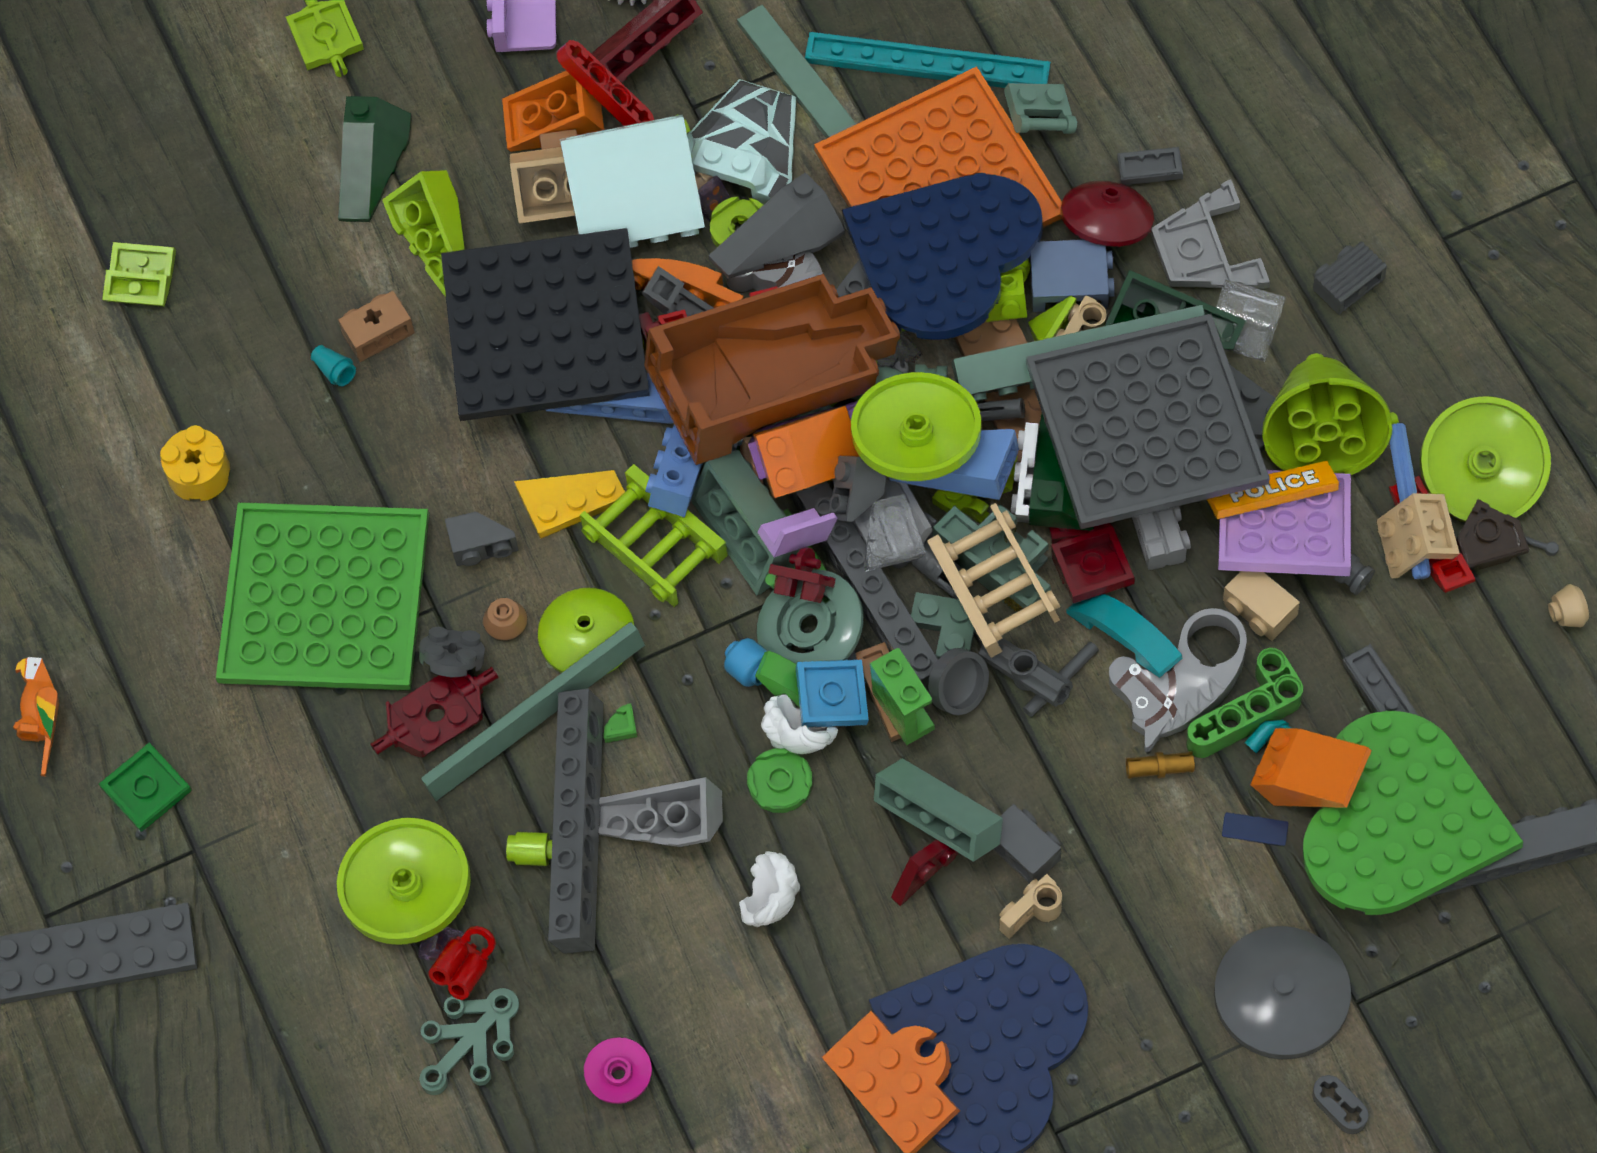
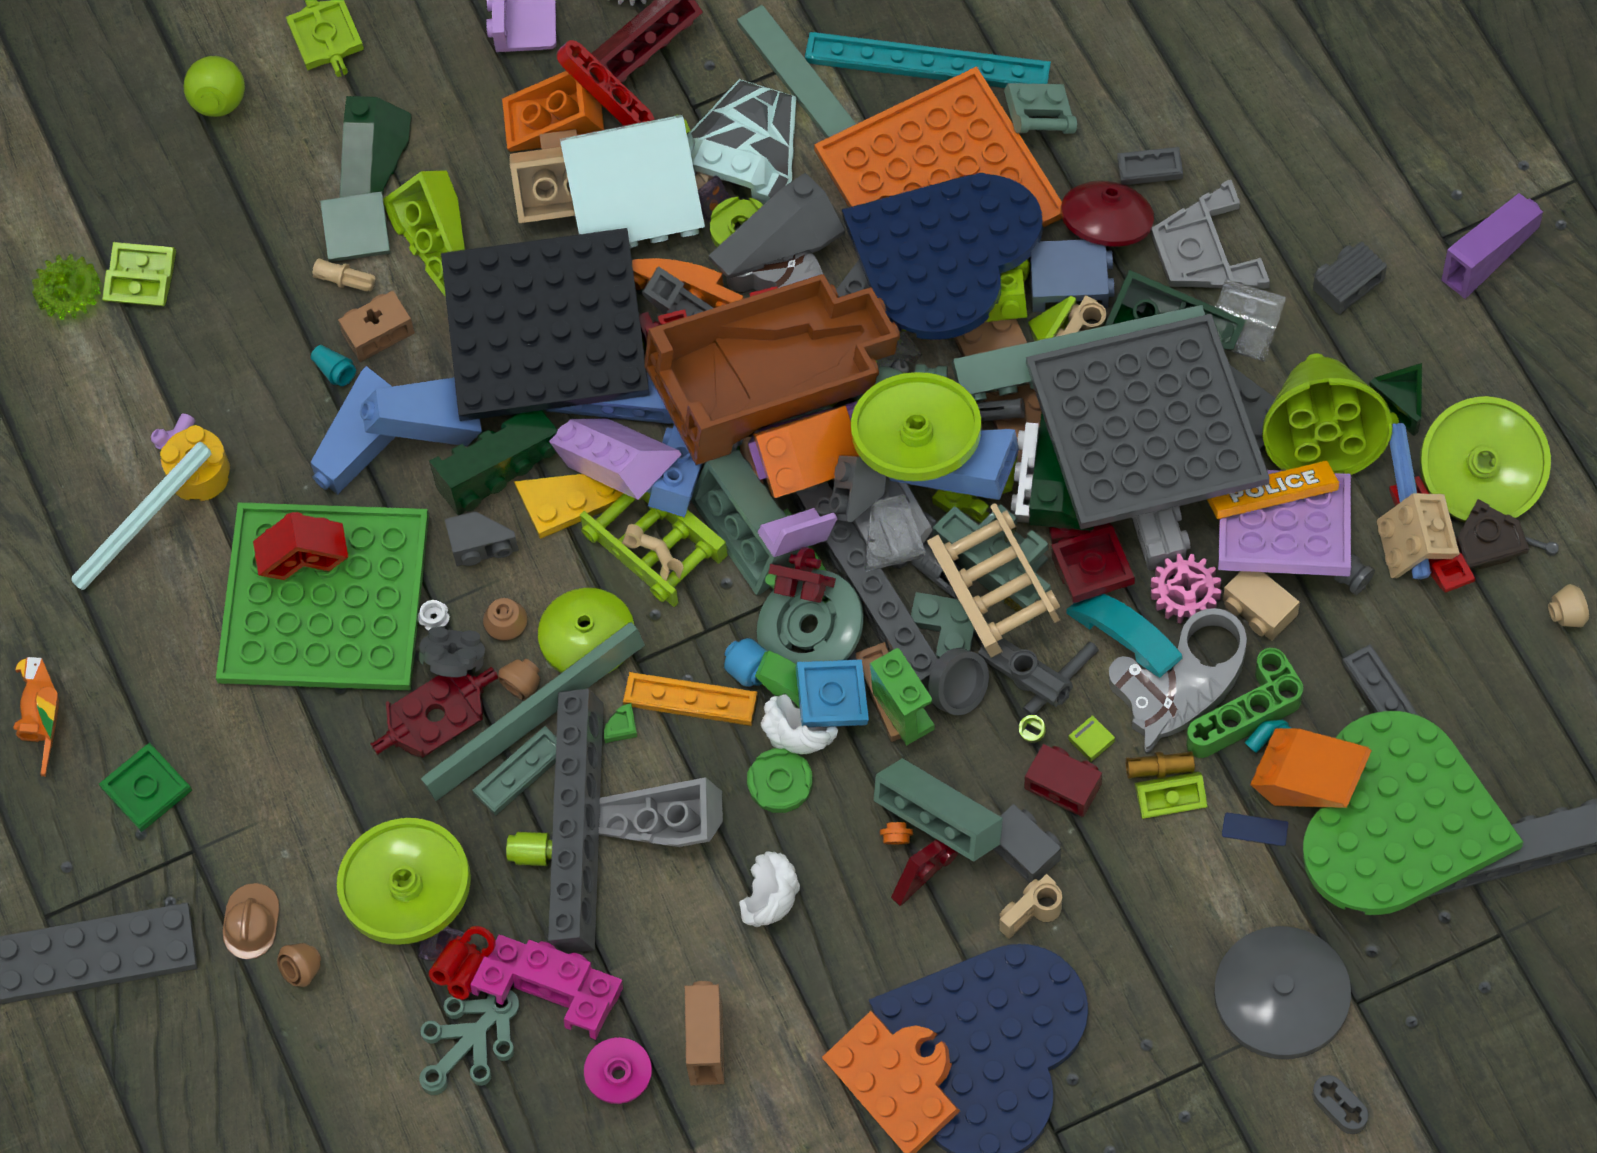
none -> clear neon green gear [32,254,101,320]
none -> light aqua axle [72,442,211,590]
none -> lavender arm [151,414,195,450]
none -> lime brick [183,56,245,117]
none -> medium nougat piece [223,883,279,959]
none -> red brick [253,512,348,580]
none -> medium nougat cone [277,943,321,987]
none -> medium blue slope [310,366,395,495]
none -> tan axle [312,258,375,291]
none -> sand green tile [320,191,391,262]
none -> medium blue slope [360,377,482,446]
none -> white plate [418,600,450,630]
none -> dark green wedge [429,410,558,516]
none -> dark pink bracket [471,934,623,1040]
none -> sand green tile [472,726,557,816]
none -> medium nougat cone [498,659,541,701]
none -> lavender slope [549,419,682,500]
none -> tan arm [622,524,683,581]
none -> light orange tile [623,672,758,726]
none -> medium nougat brick [685,981,725,1085]
none -> orange plate [880,822,913,845]
none -> lime hinge [1019,715,1046,743]
none -> dark red brick [1024,744,1102,817]
none -> lime tile [1068,715,1115,762]
none -> lime slope [1134,772,1207,819]
none -> bright pink gear [1151,554,1221,624]
none -> dark green slope [1369,363,1422,436]
none -> medium lavender slope [1442,193,1543,299]

